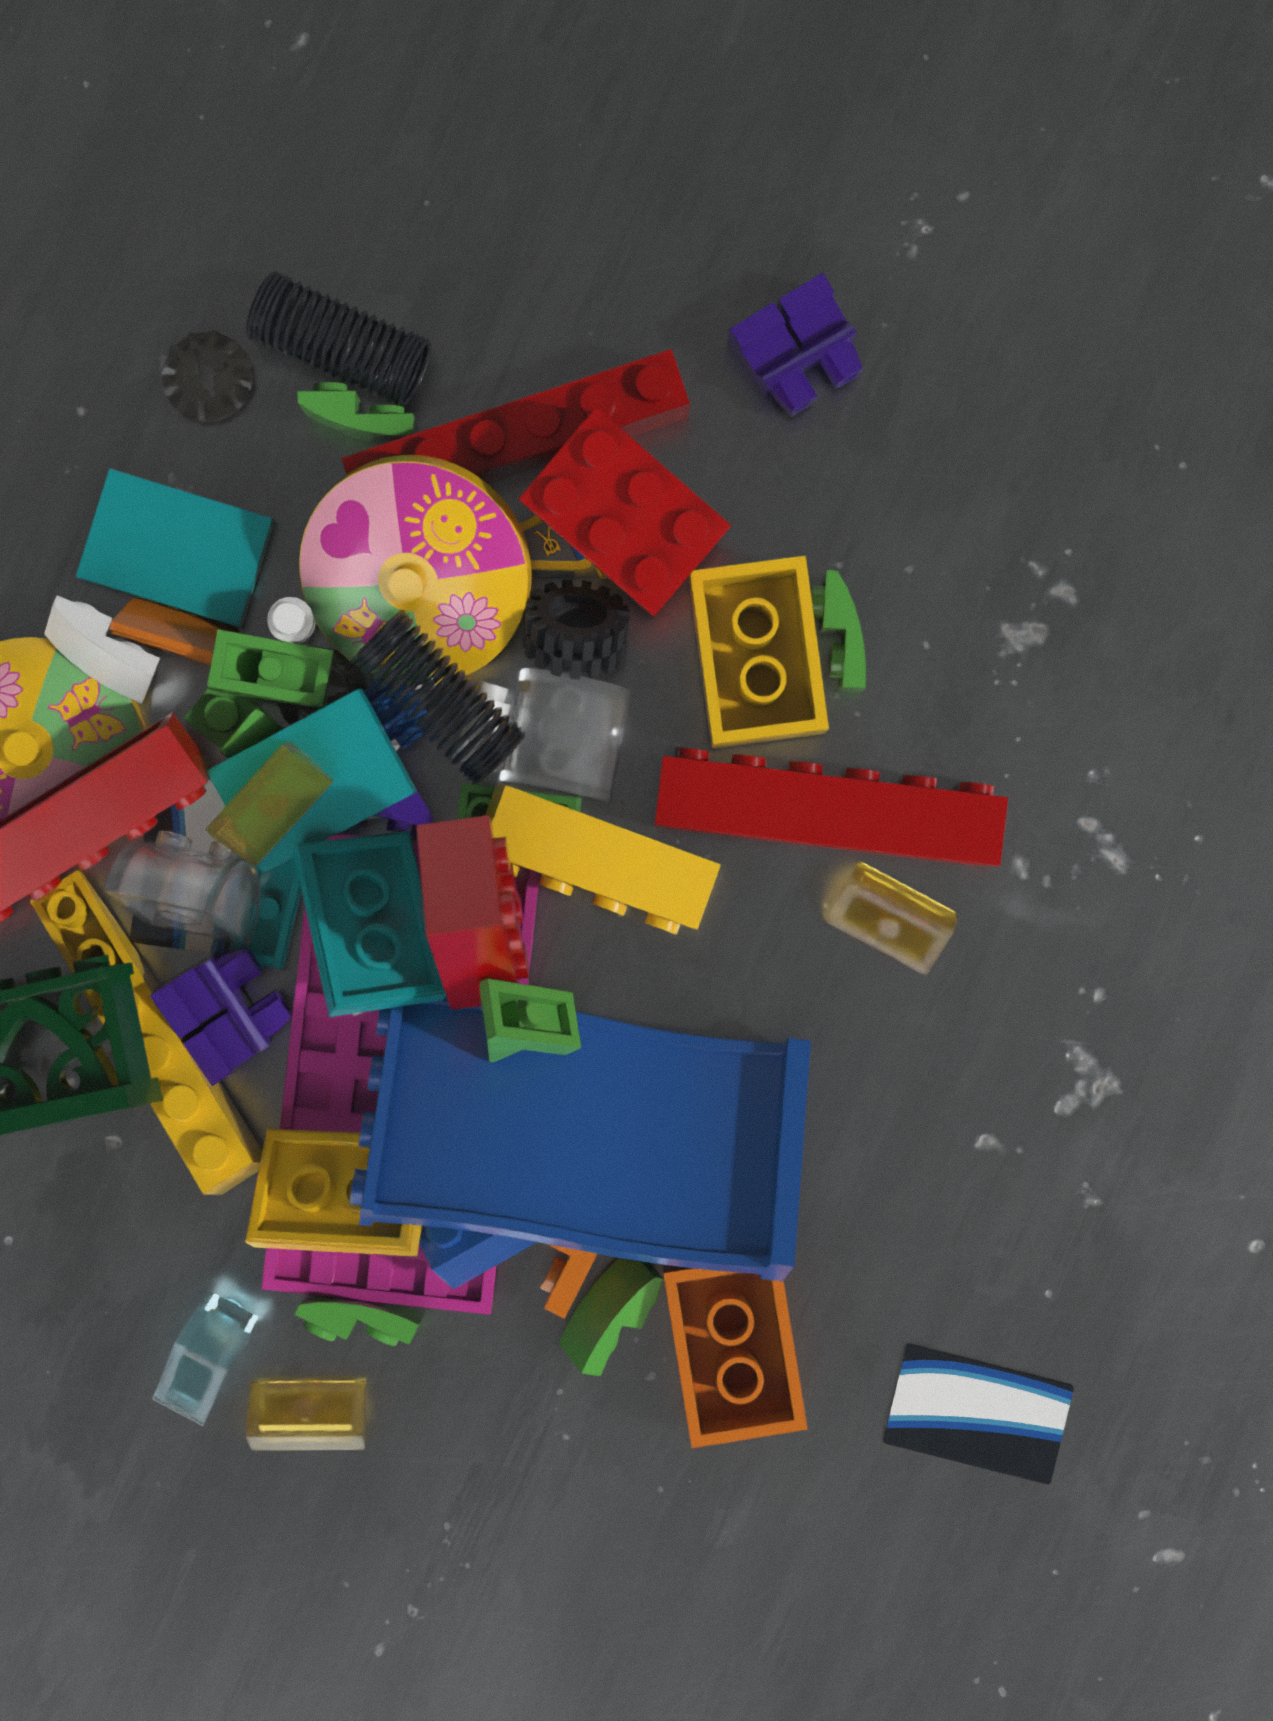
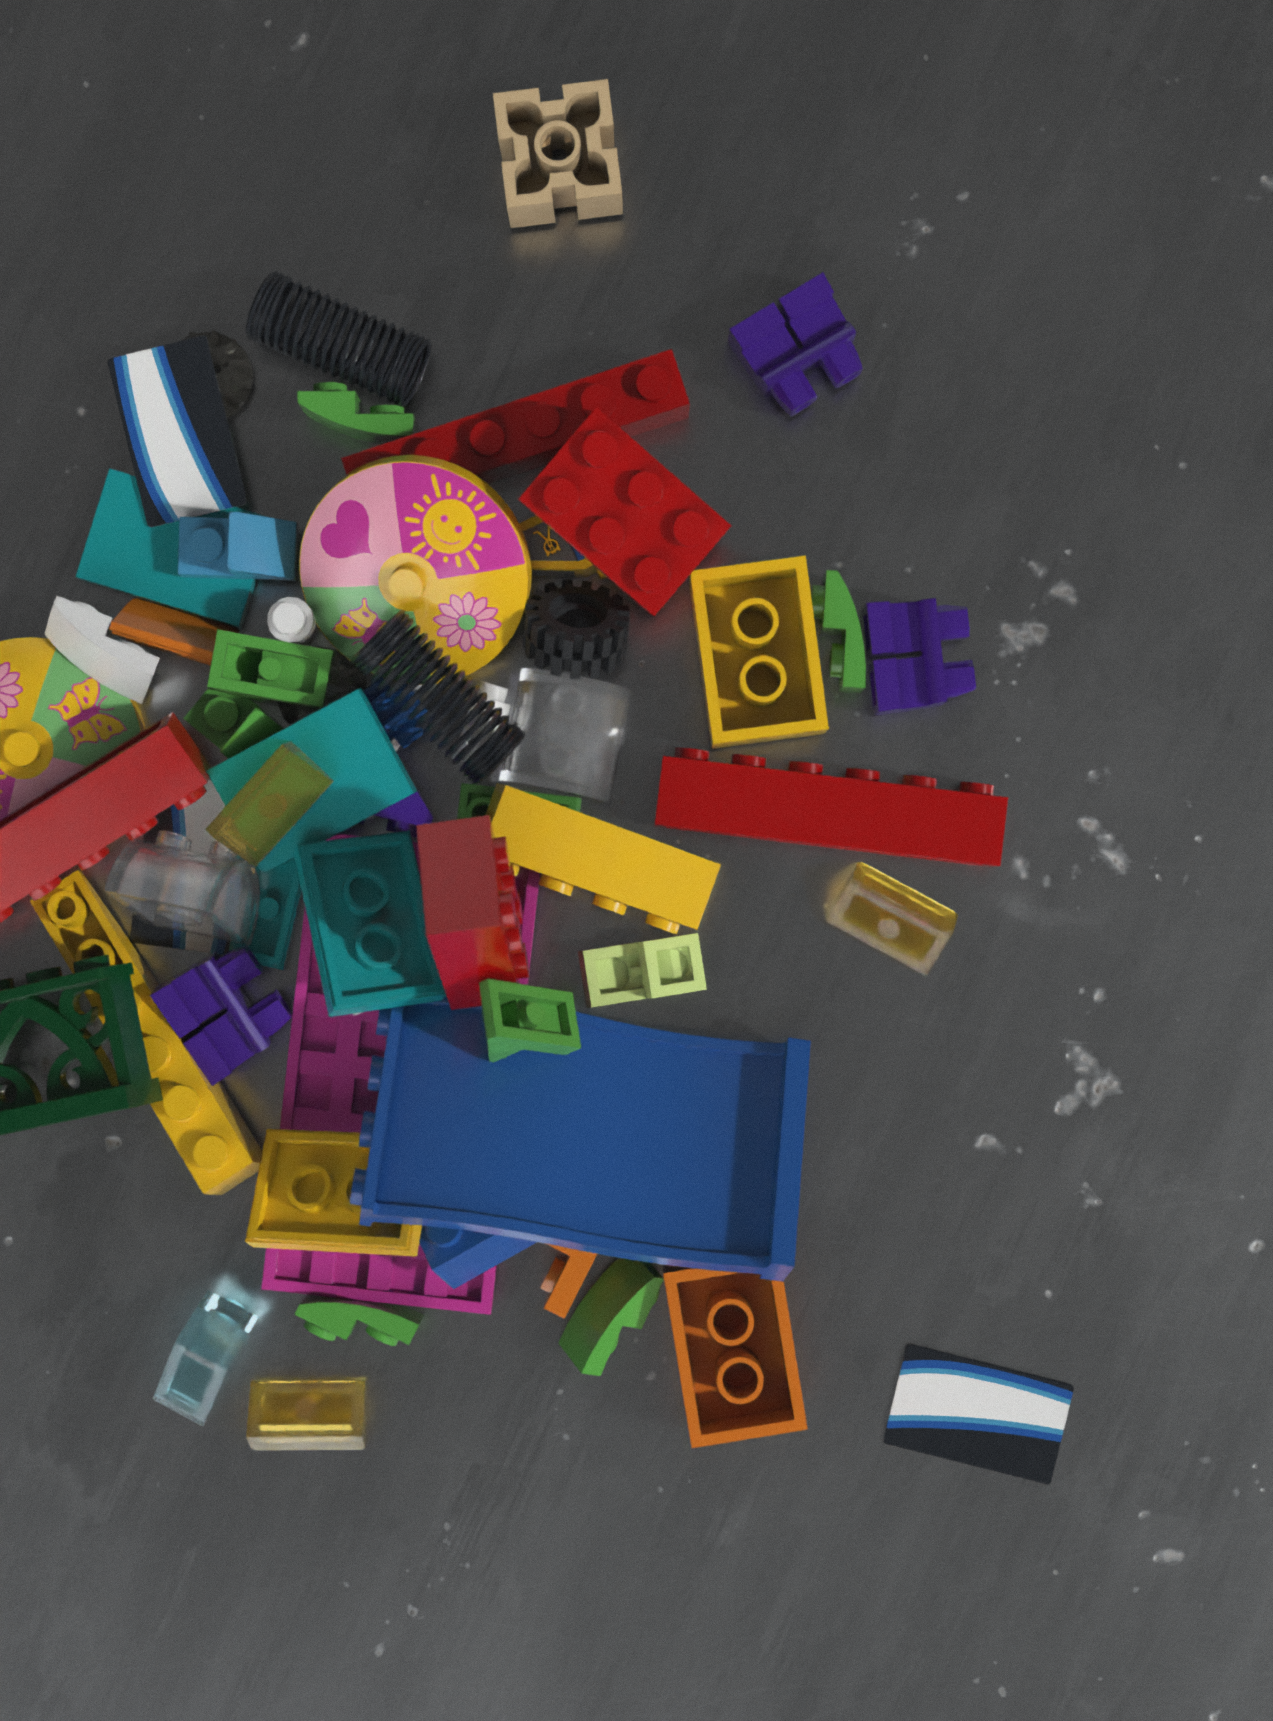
none -> sticker [107,335,247,527]
none -> dark azure slope [178,512,298,581]
none -> tan brick [493,79,623,228]
none -> yellowish green slope [578,933,707,1008]
none -> dark purple hips [861,598,976,717]

